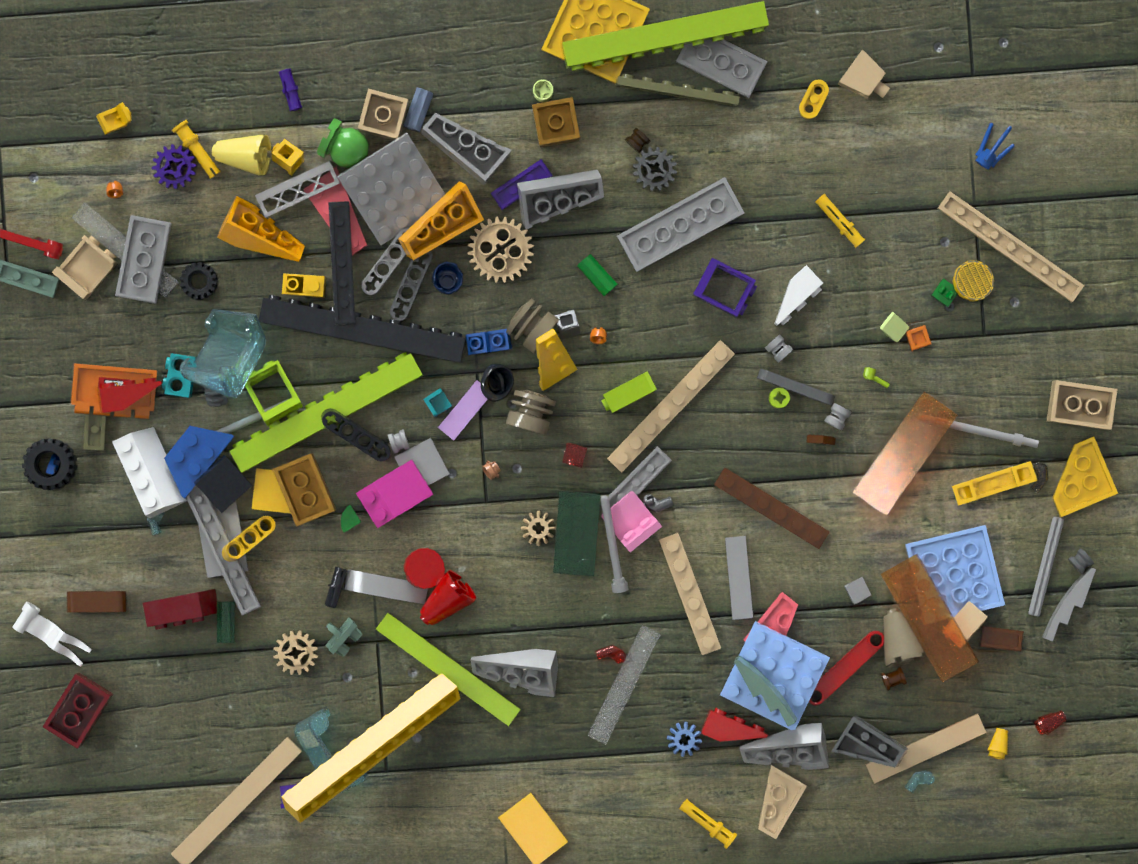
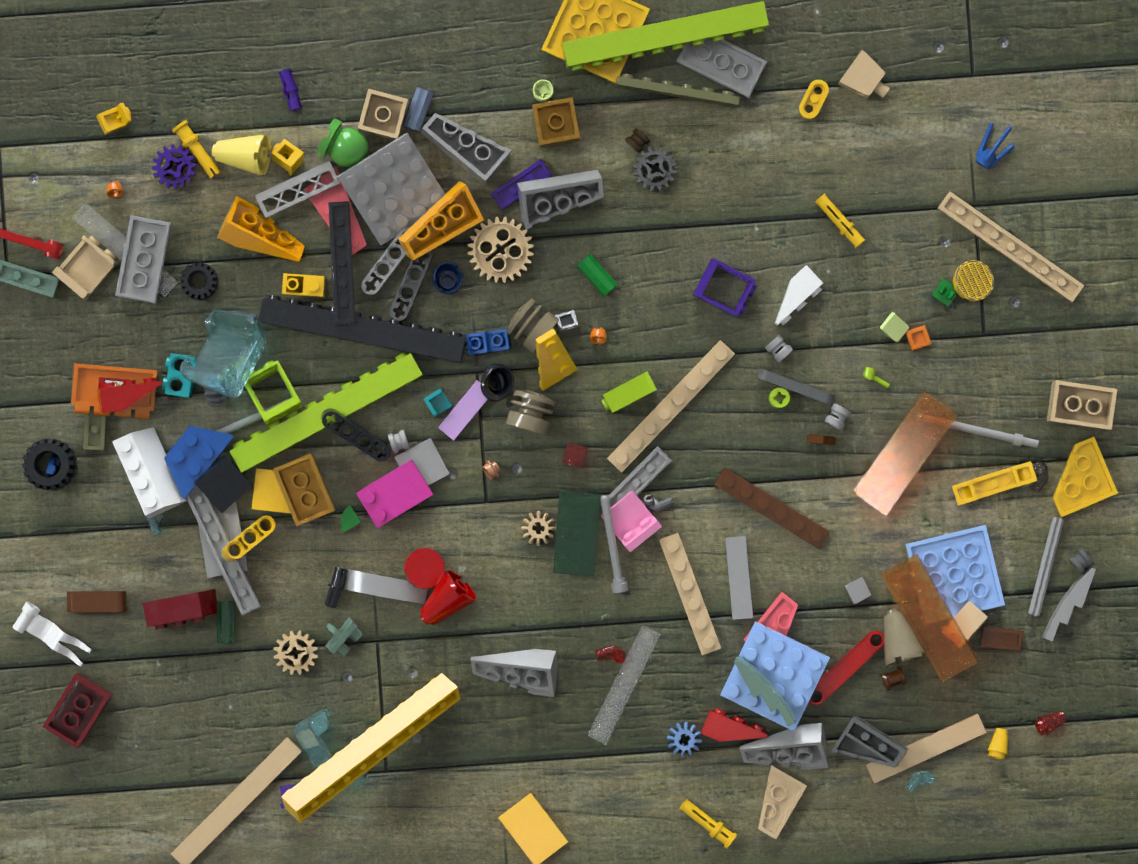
lime tile [376,613,521,726] -> none
light grey plate [617,177,744,272] -> none

